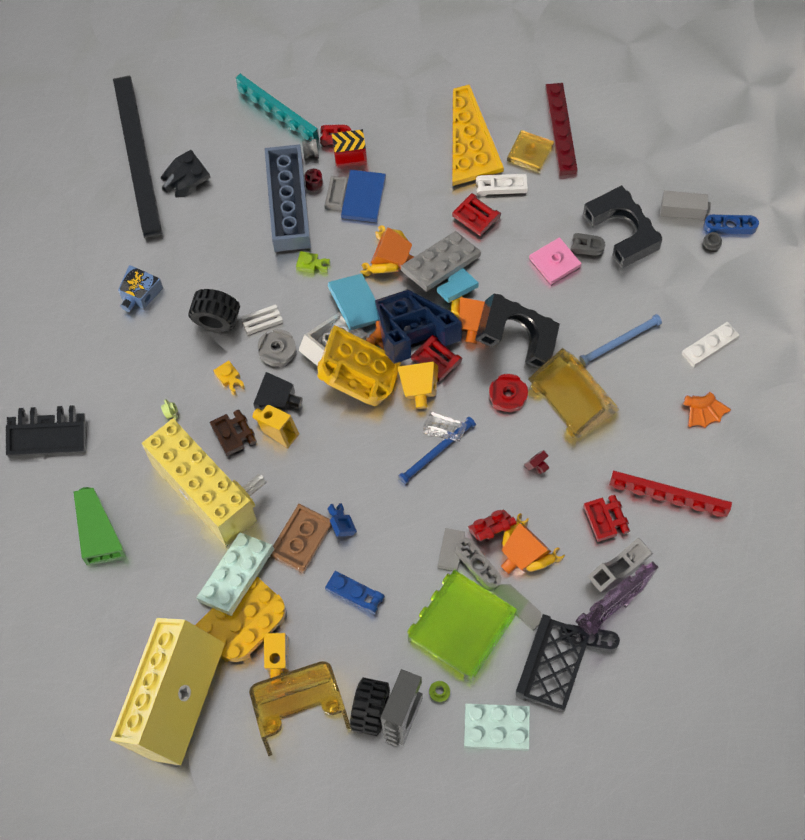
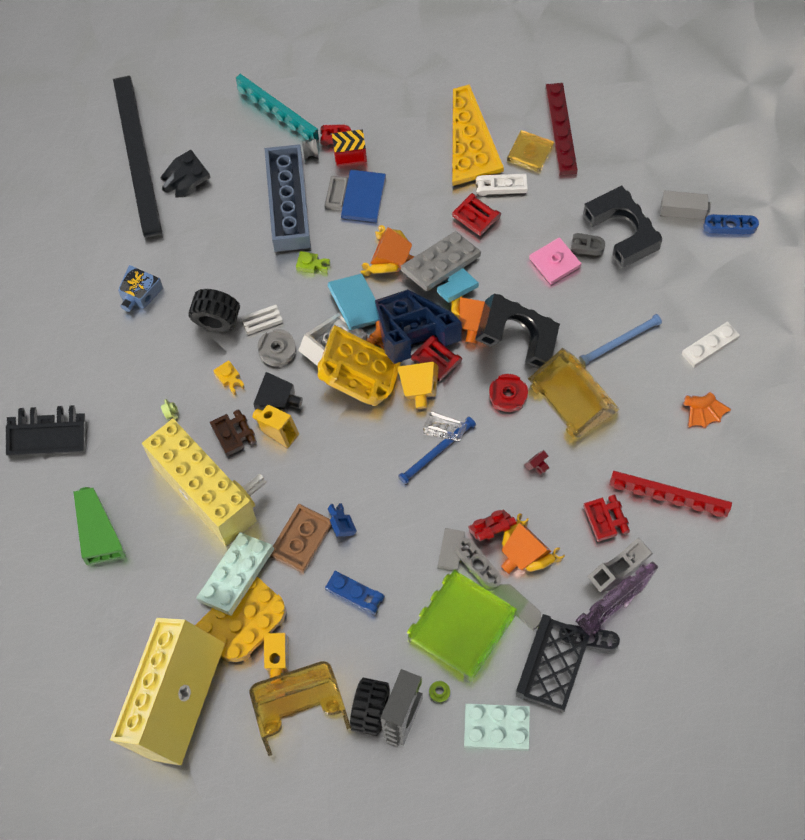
dark red wheel [304,168,323,192] -> none
dark grey plate [703,232,722,250] -> none

